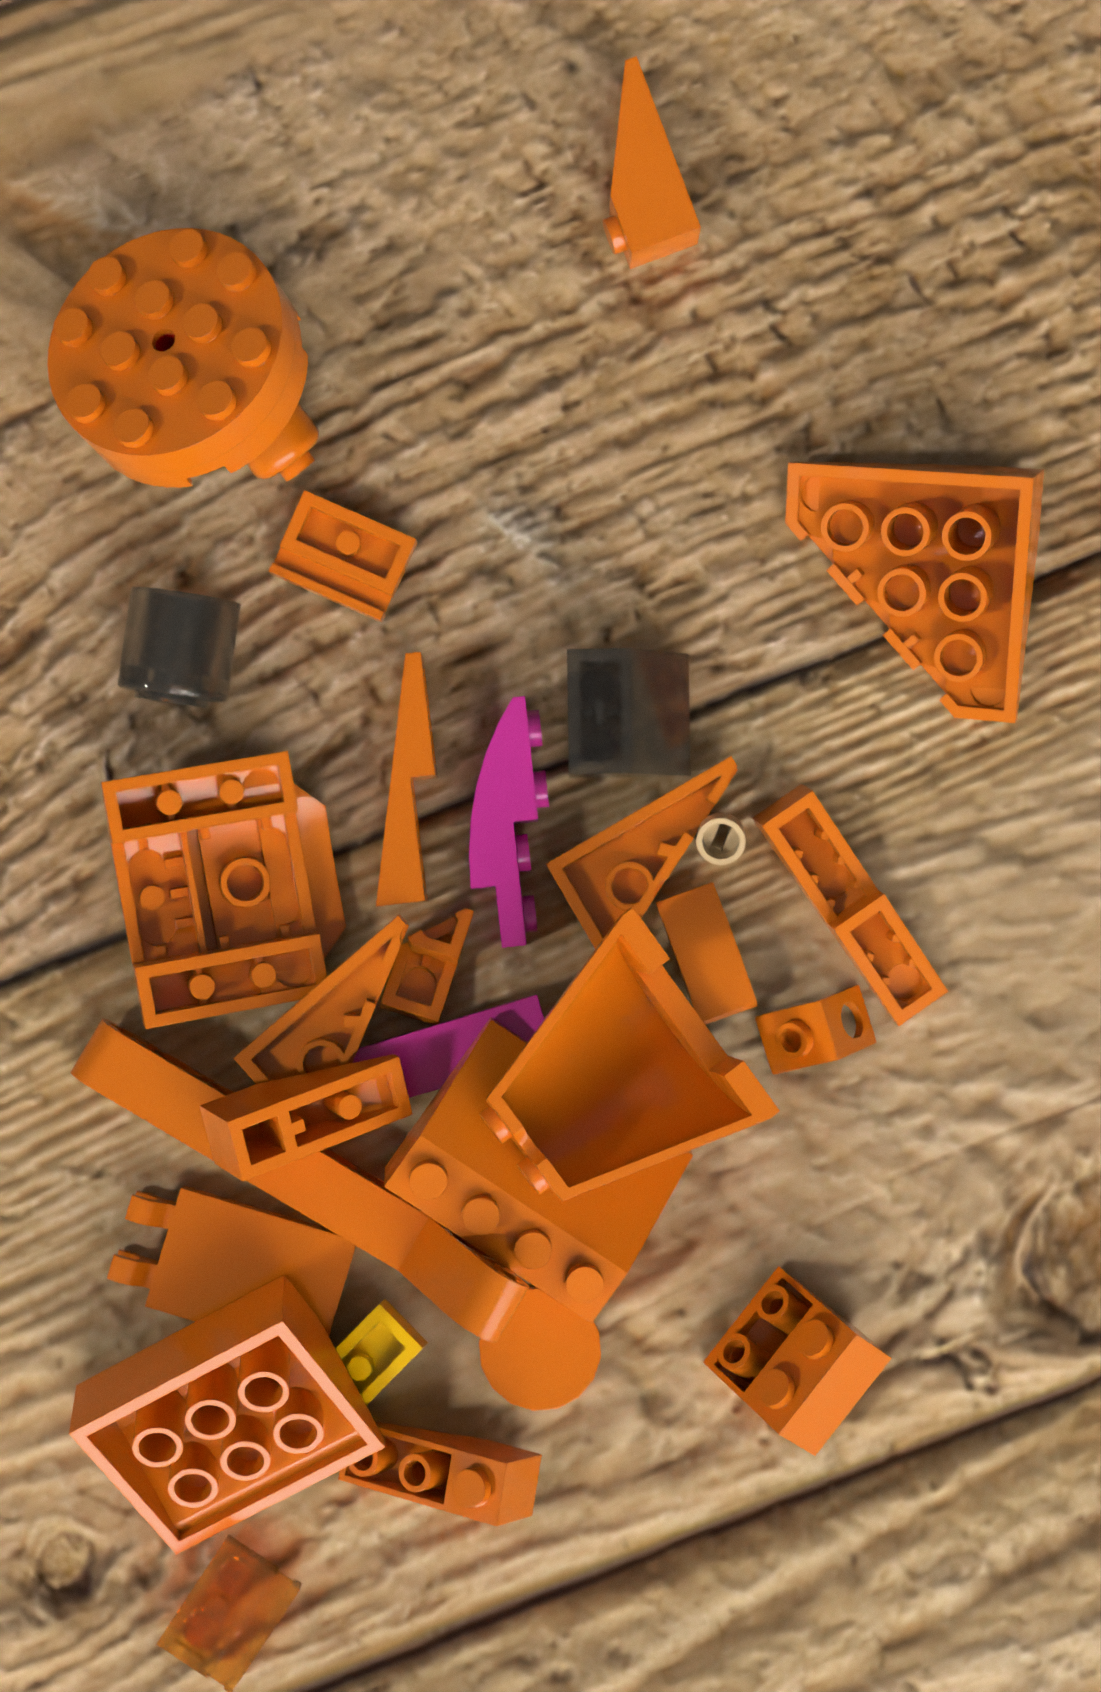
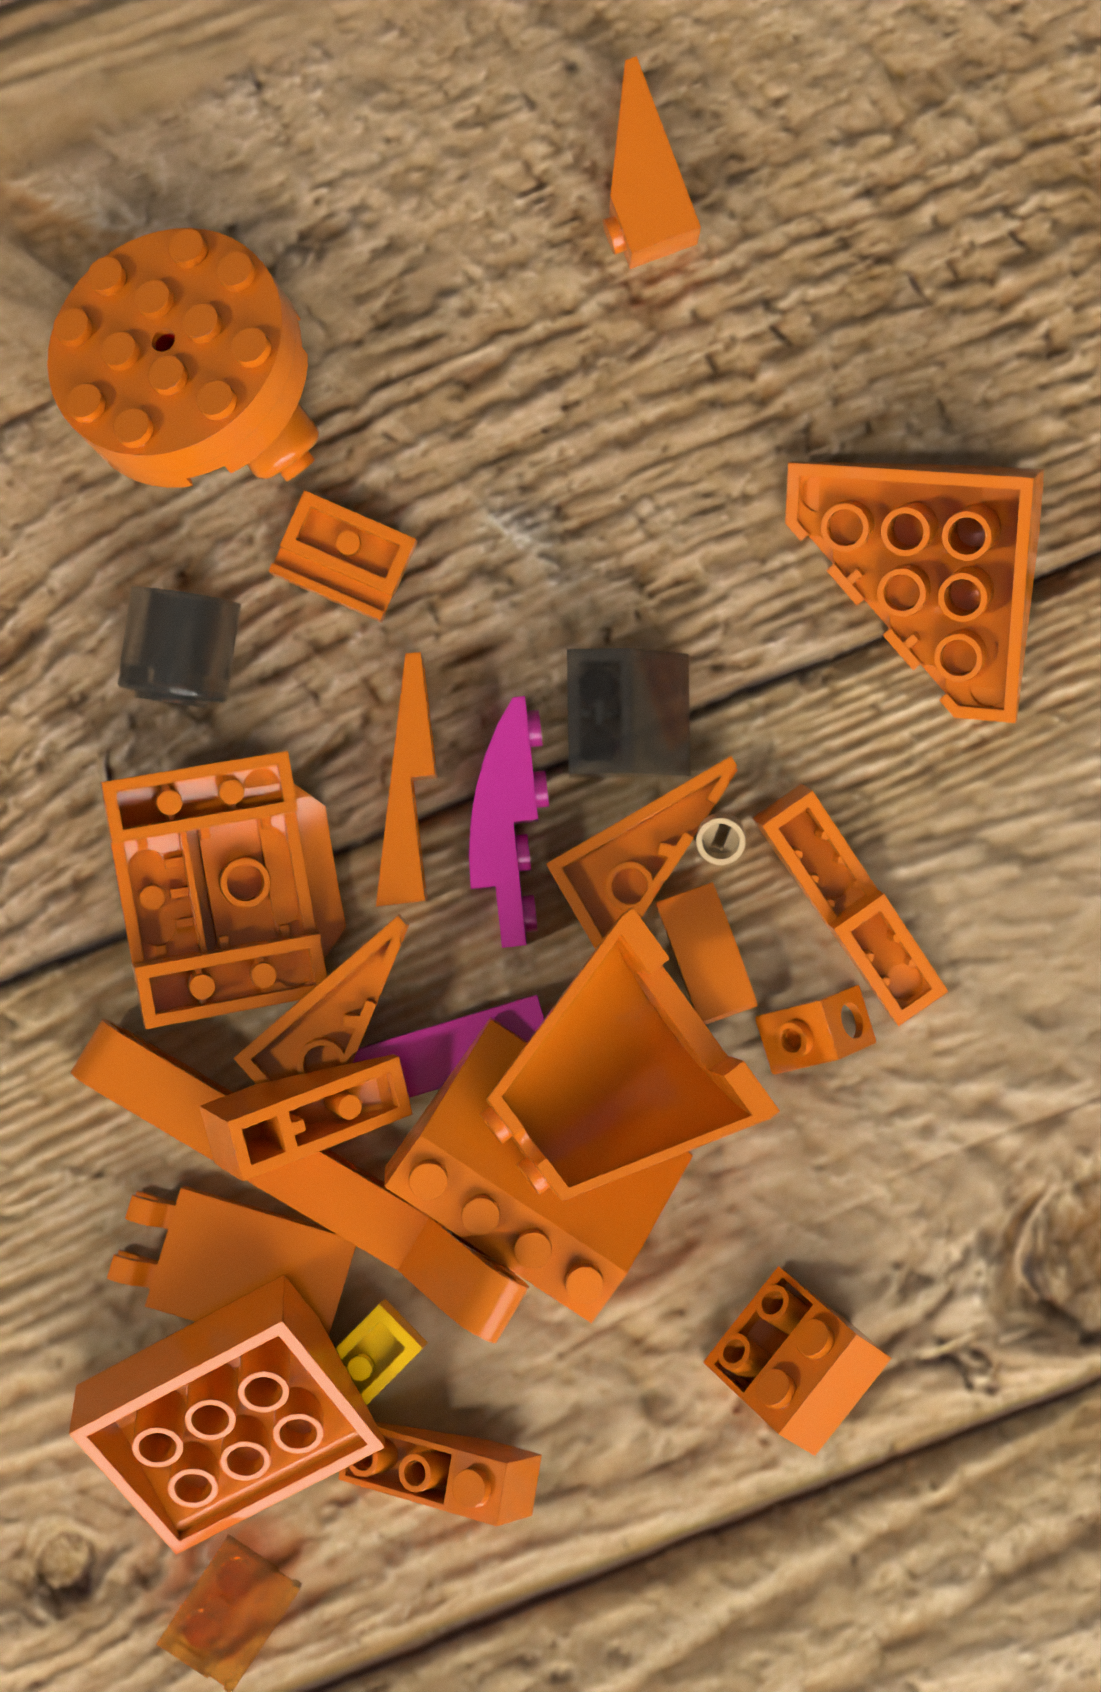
orange slope [380,908,474,1025] -> none
orange tile [479,1286,601,1411] -> none

